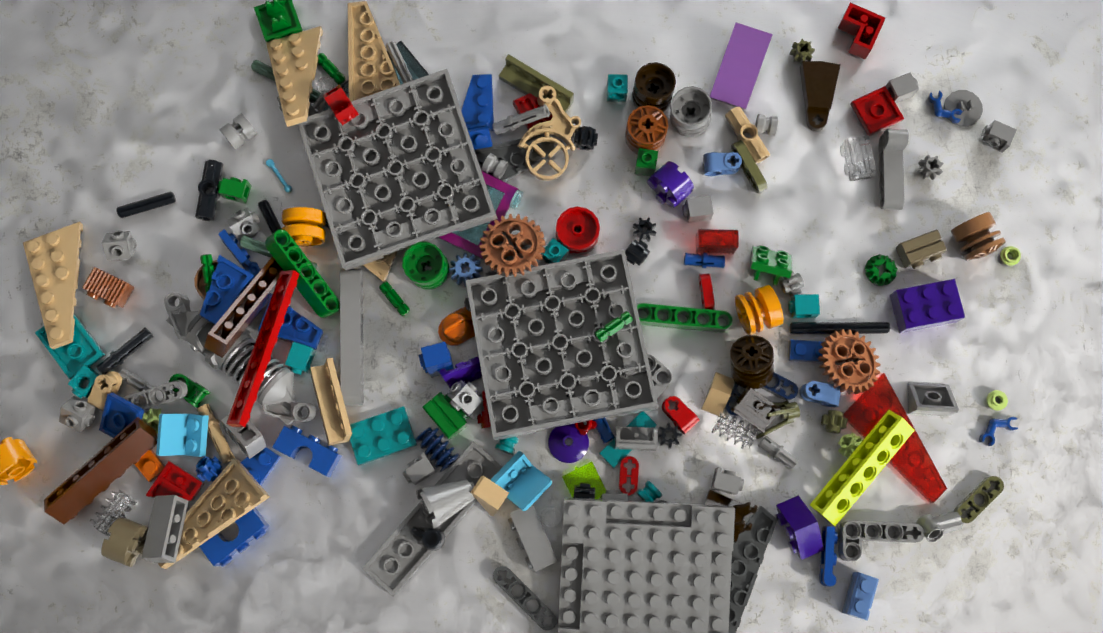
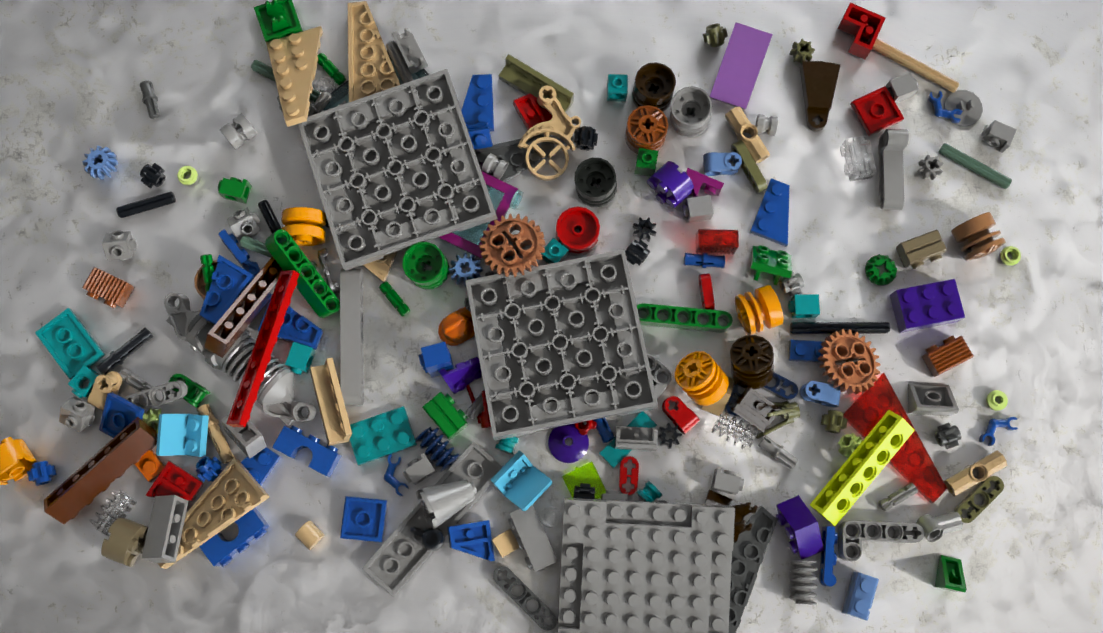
tan wing [23,222,83,349] -> none
black piece [195,160,223,221] -> none
medium azure hinge [266,159,292,193] -> none
red brick [323,84,359,125] -> none
light grey brick [447,380,483,415] -> none
tan slope [470,476,509,516] -> none
light grey pin [493,104,550,135] -> none
green axle [595,311,633,342] -> none
none -> blue gear [27,461,57,486]
none -> medium blue gear [82,146,119,180]
none -> dark grey axle [140,81,160,119]
none -> black gear [140,163,166,188]
none -> yellowish green plate [177,166,198,185]
none -> tan brick [295,521,325,550]
none -> flat silver piece [317,248,340,293]
none -> blue plate [340,496,388,542]
none -> blue arm [384,454,409,496]
none -> light grey hinge [392,28,428,74]
none -> blue wing [447,520,495,561]
none -> tan slope [492,529,520,558]
none -> pearl dark grey wheel [574,158,617,207]
none -> light orange wheel [674,351,729,406]
none -> magenta slope [686,168,724,197]
none -> olive gear [703,23,728,47]
none -> blue wing [750,178,790,247]
none -> light grey piece [789,560,818,605]
none -> tan axle [872,39,959,93]
none -> light grey axle [879,483,918,511]
none -> dark orange brick [922,335,974,377]
none -> dark grey gear [935,423,961,449]
none -> green slope [935,555,967,593]
none -> sand green axle [939,143,1012,189]
none -> tan piece [944,450,1008,496]

